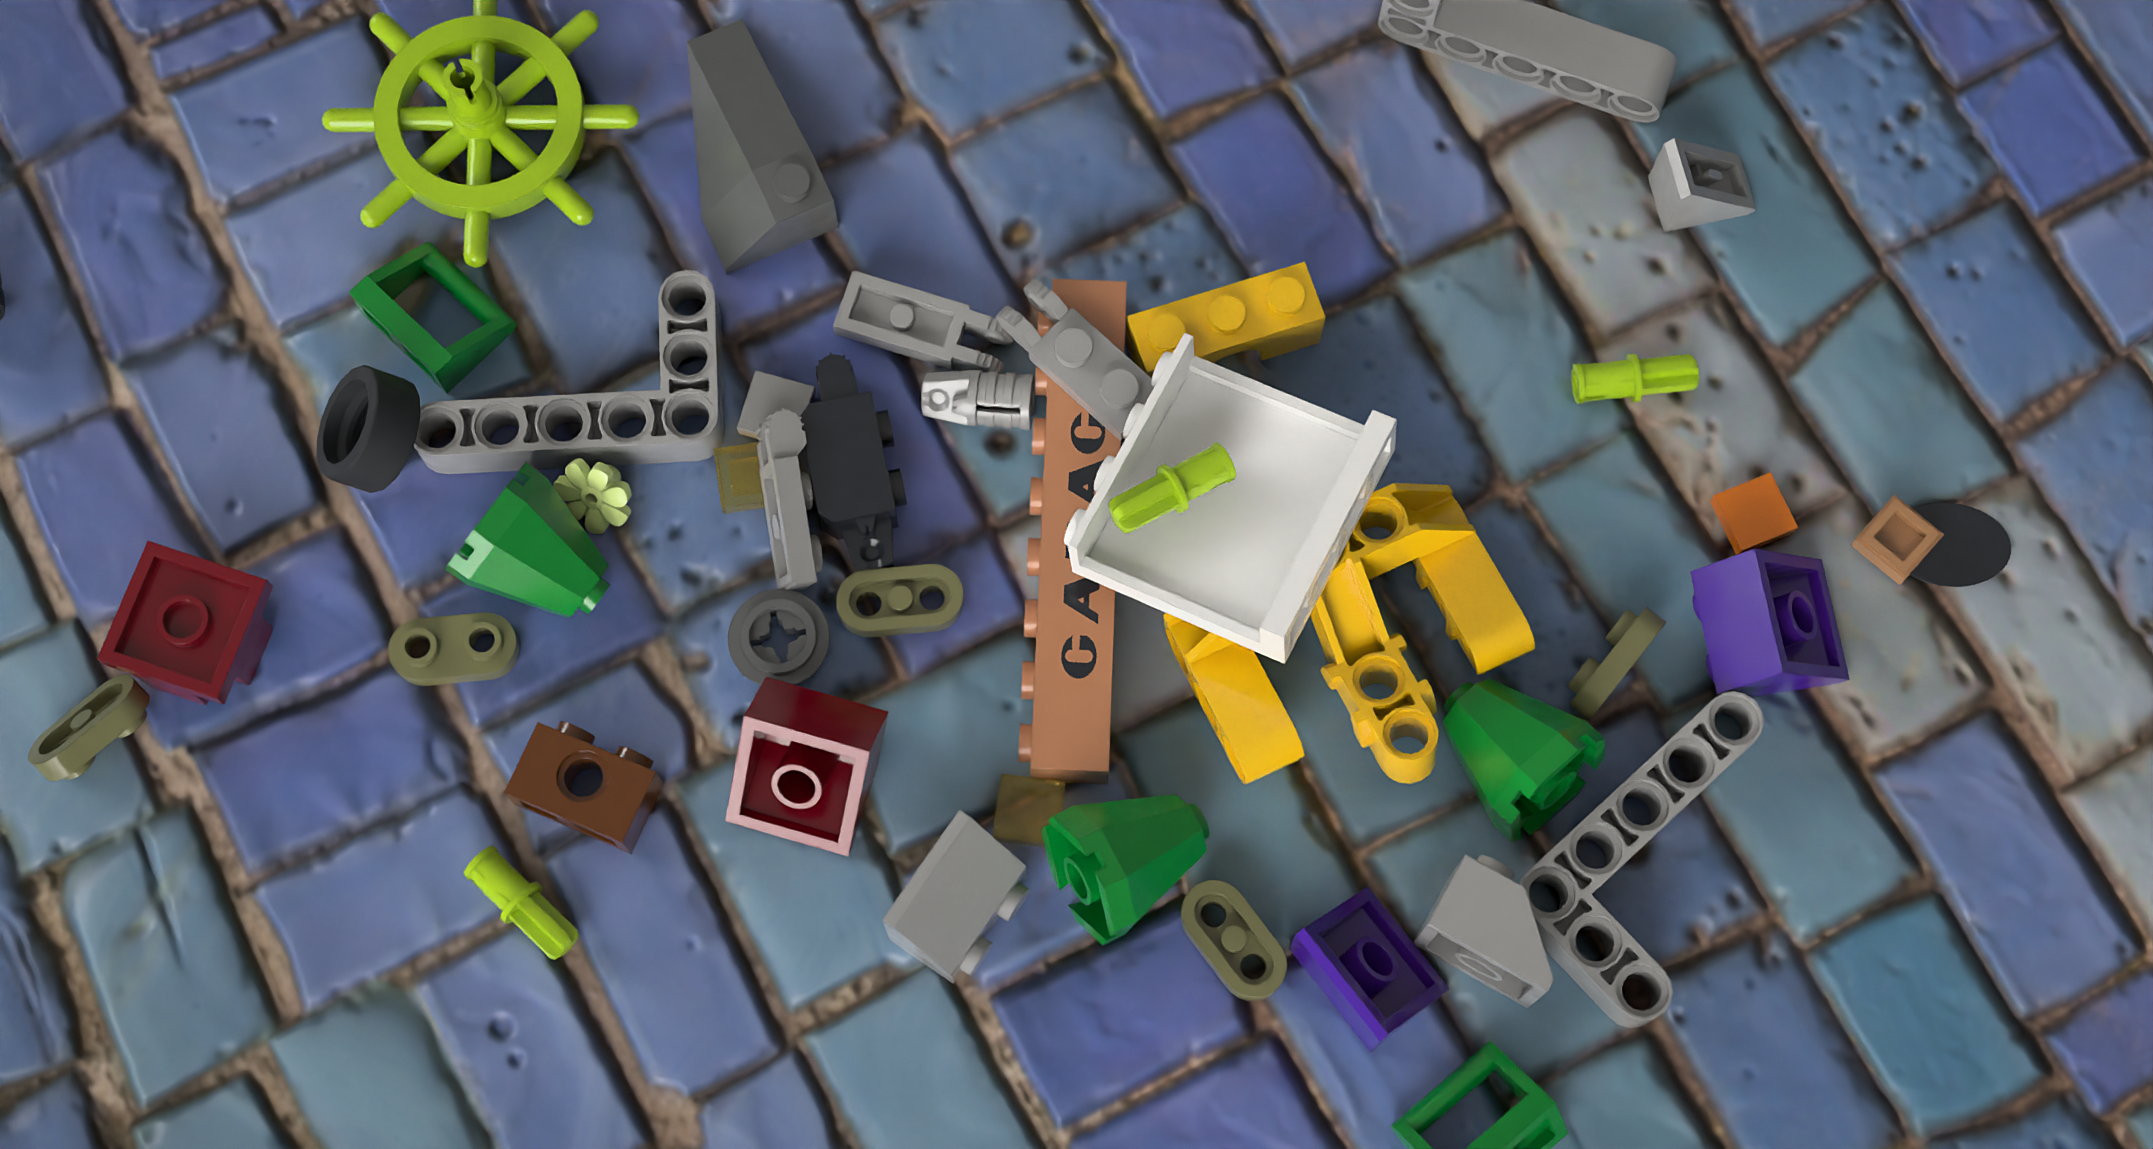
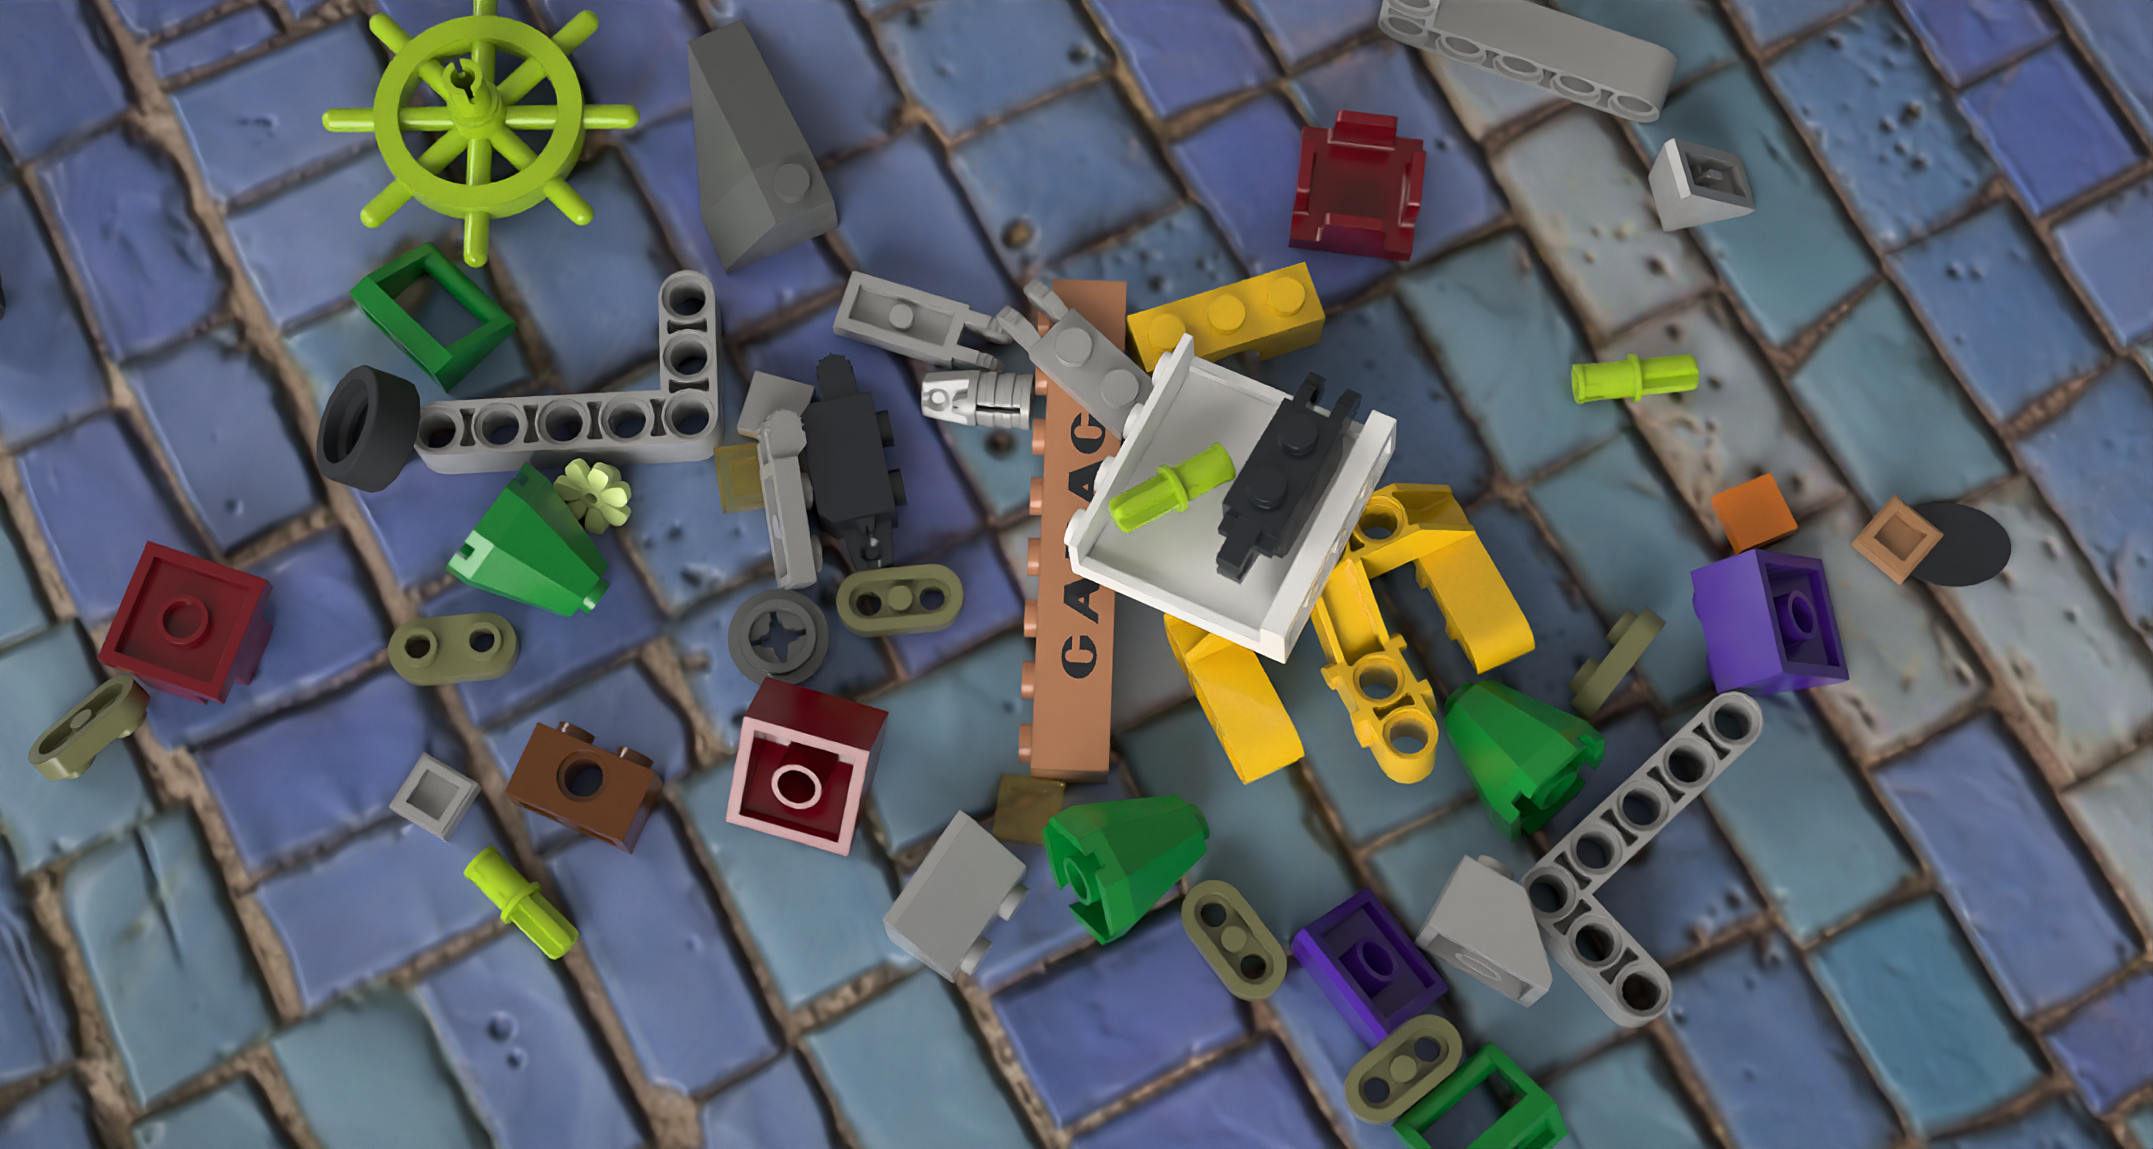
none -> light grey tile [389,752,482,842]
none -> black hinge [1216,372,1363,584]
none -> dark red panel [1288,110,1426,262]
none -> olive plate [1343,1014,1462,1125]

